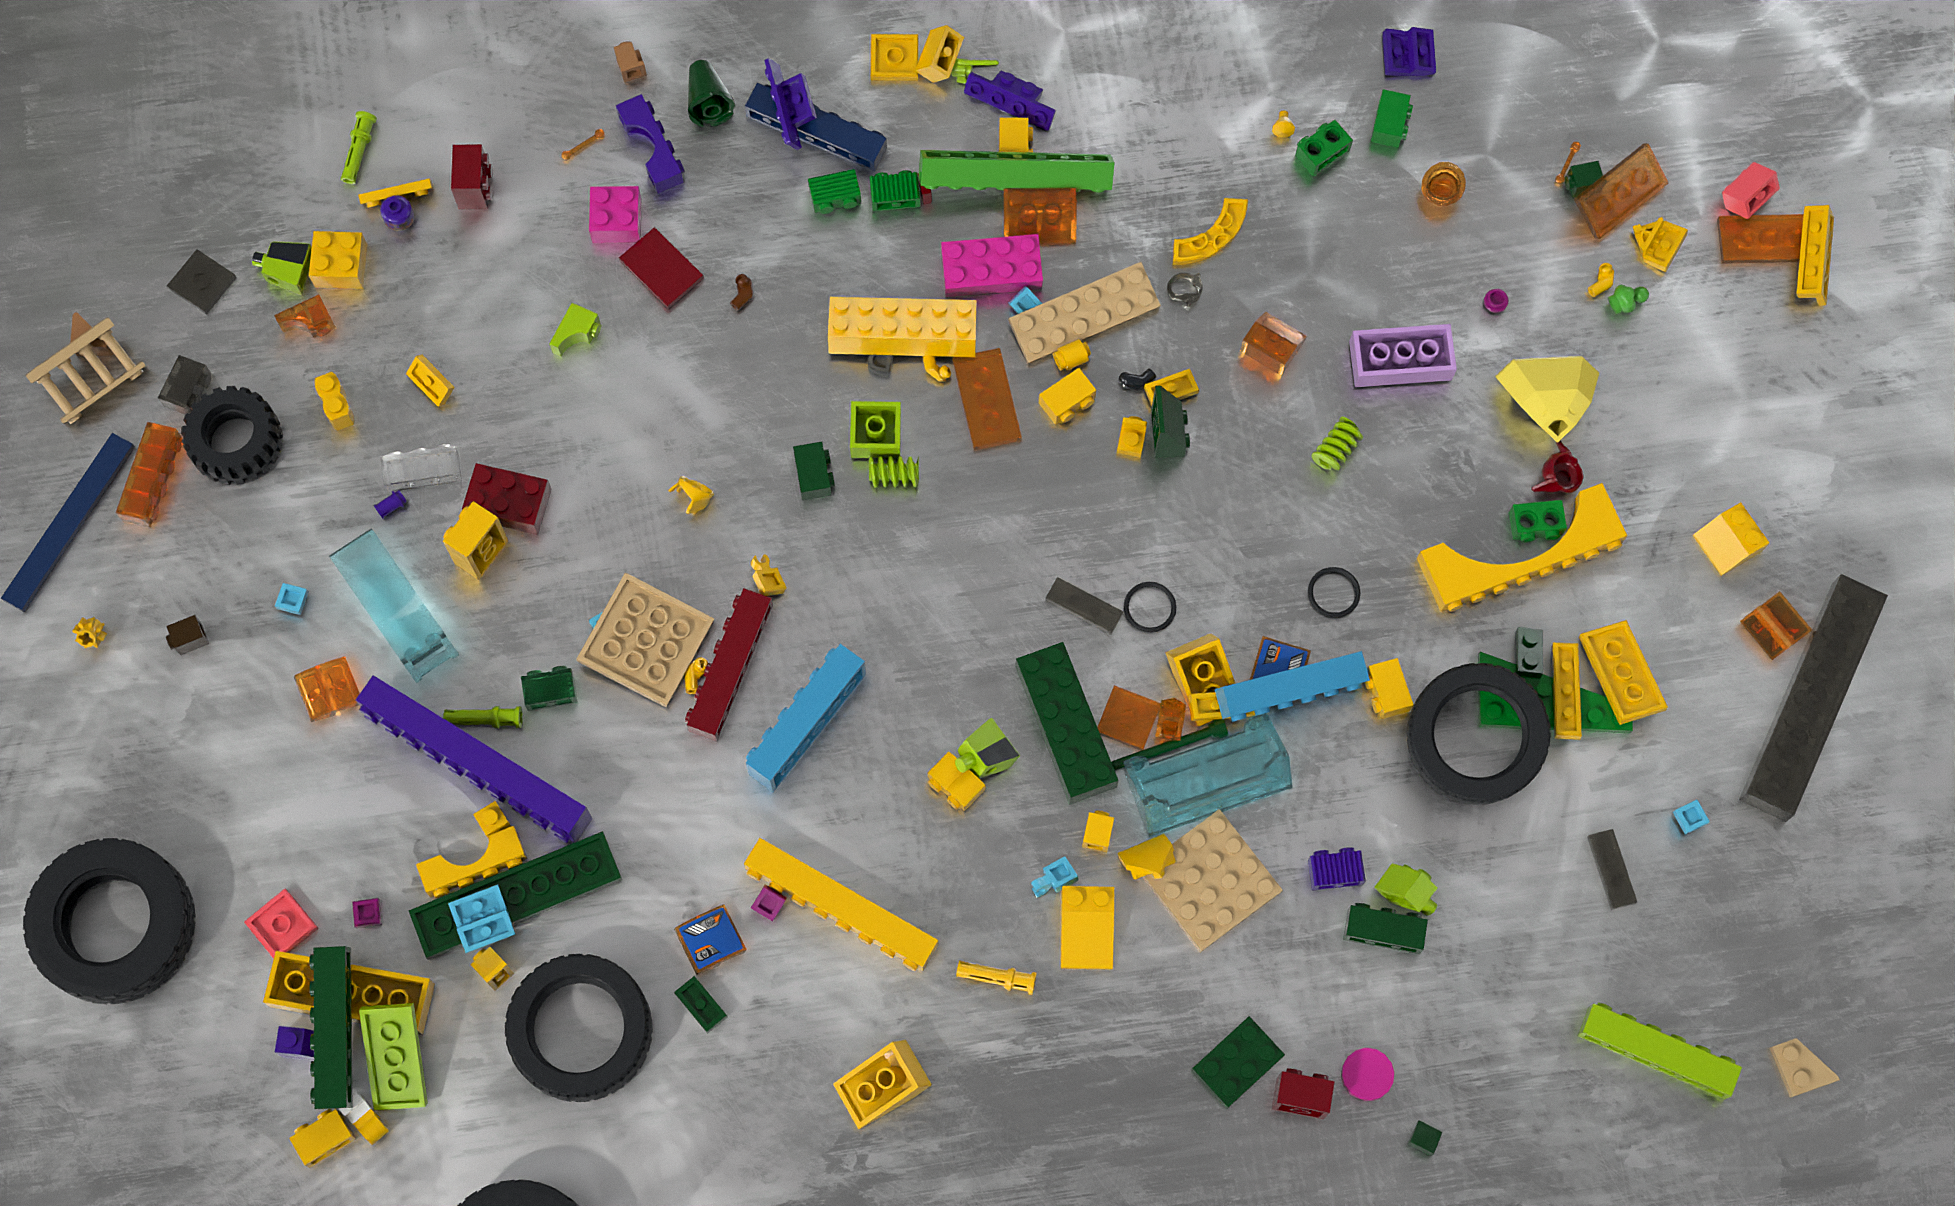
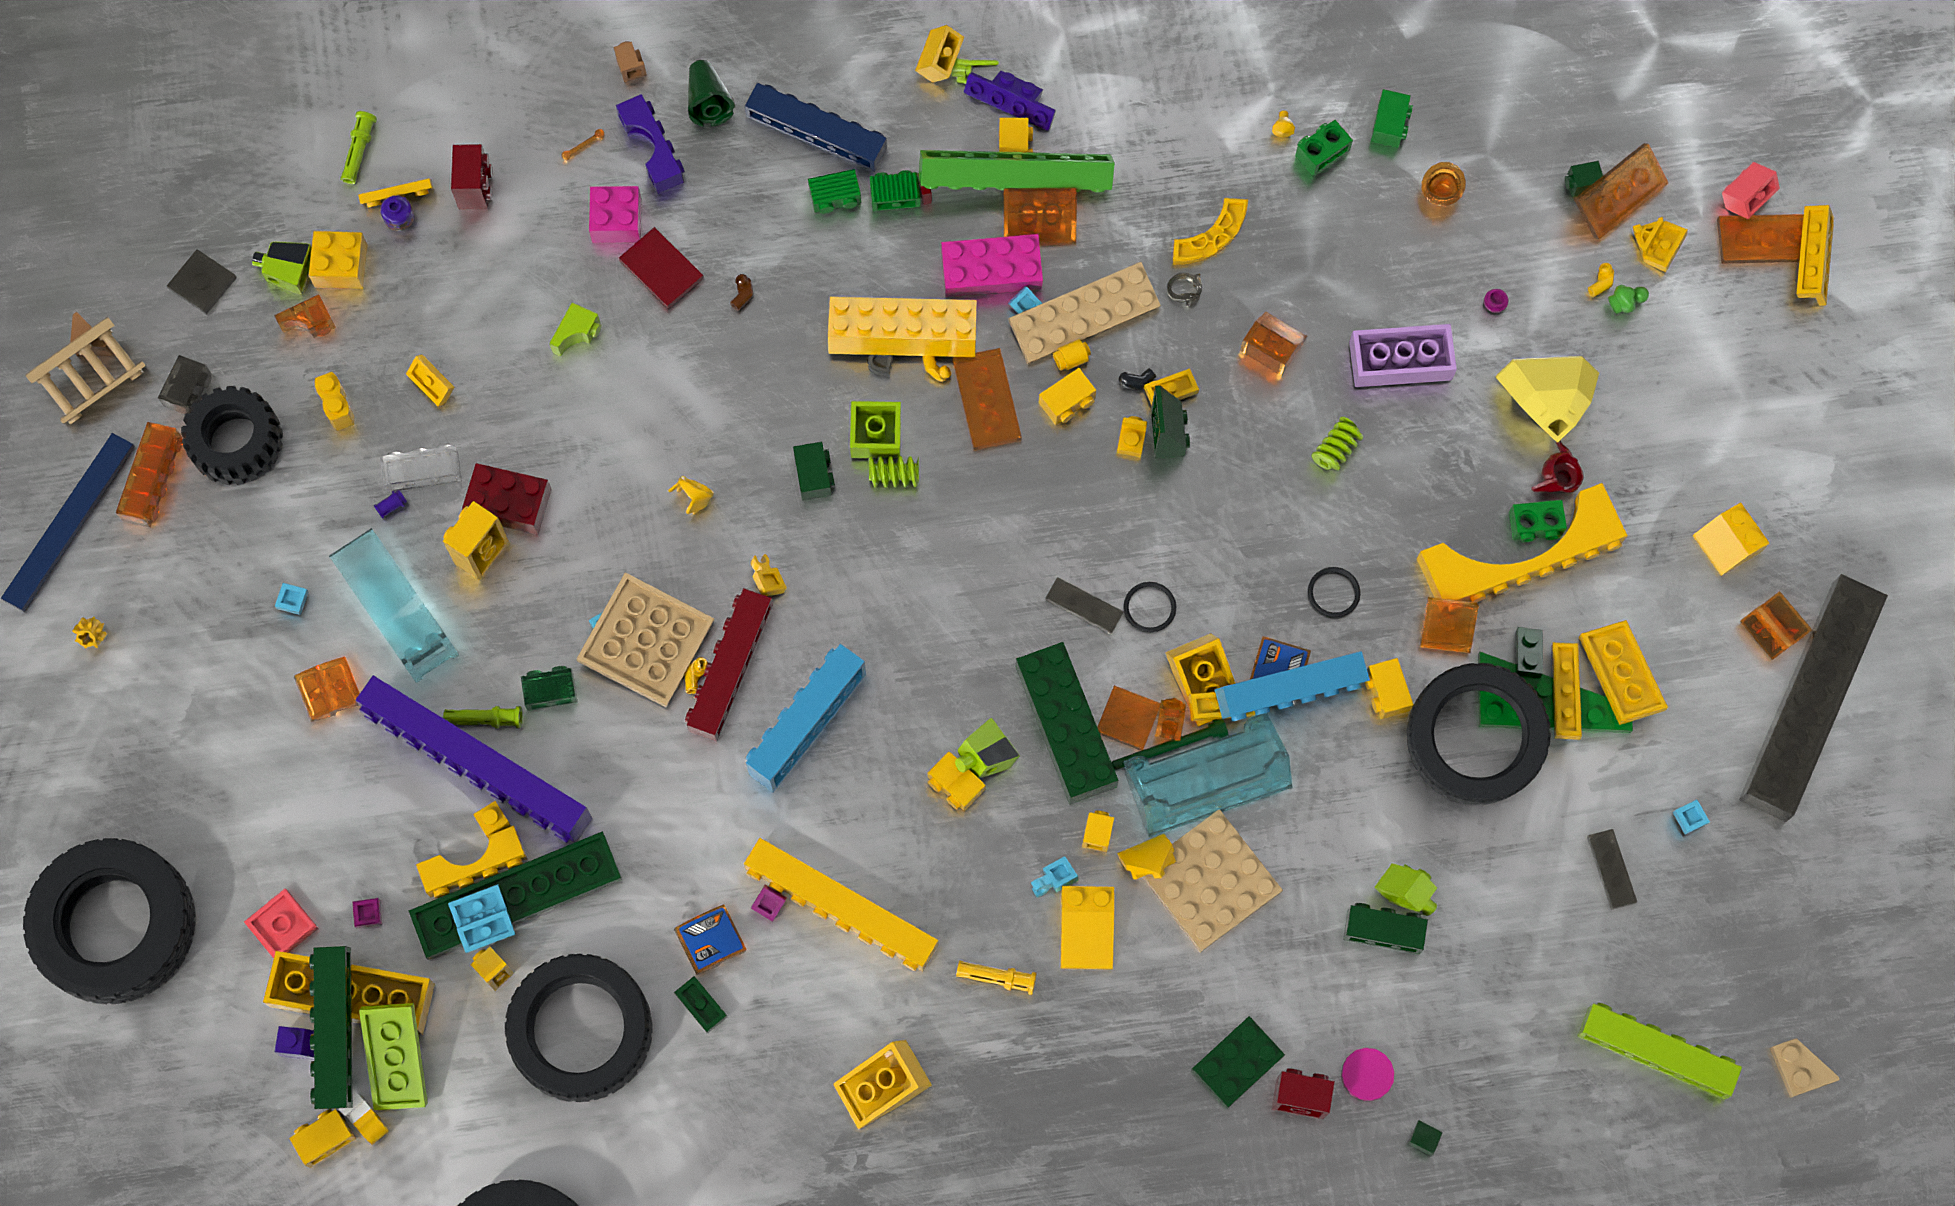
dark brown brick [166,615,209,655] -> none
dark purple bracket [764,58,817,150] -> none
yellow tile [871,34,918,81] -> none
dark purple brick [1308,847,1366,891] -> none
dark purple slope [1382,27,1436,76] -> none
clear orange hinge [1555,142,1581,184] -> none
none -> clear orange tile [1420,597,1479,653]

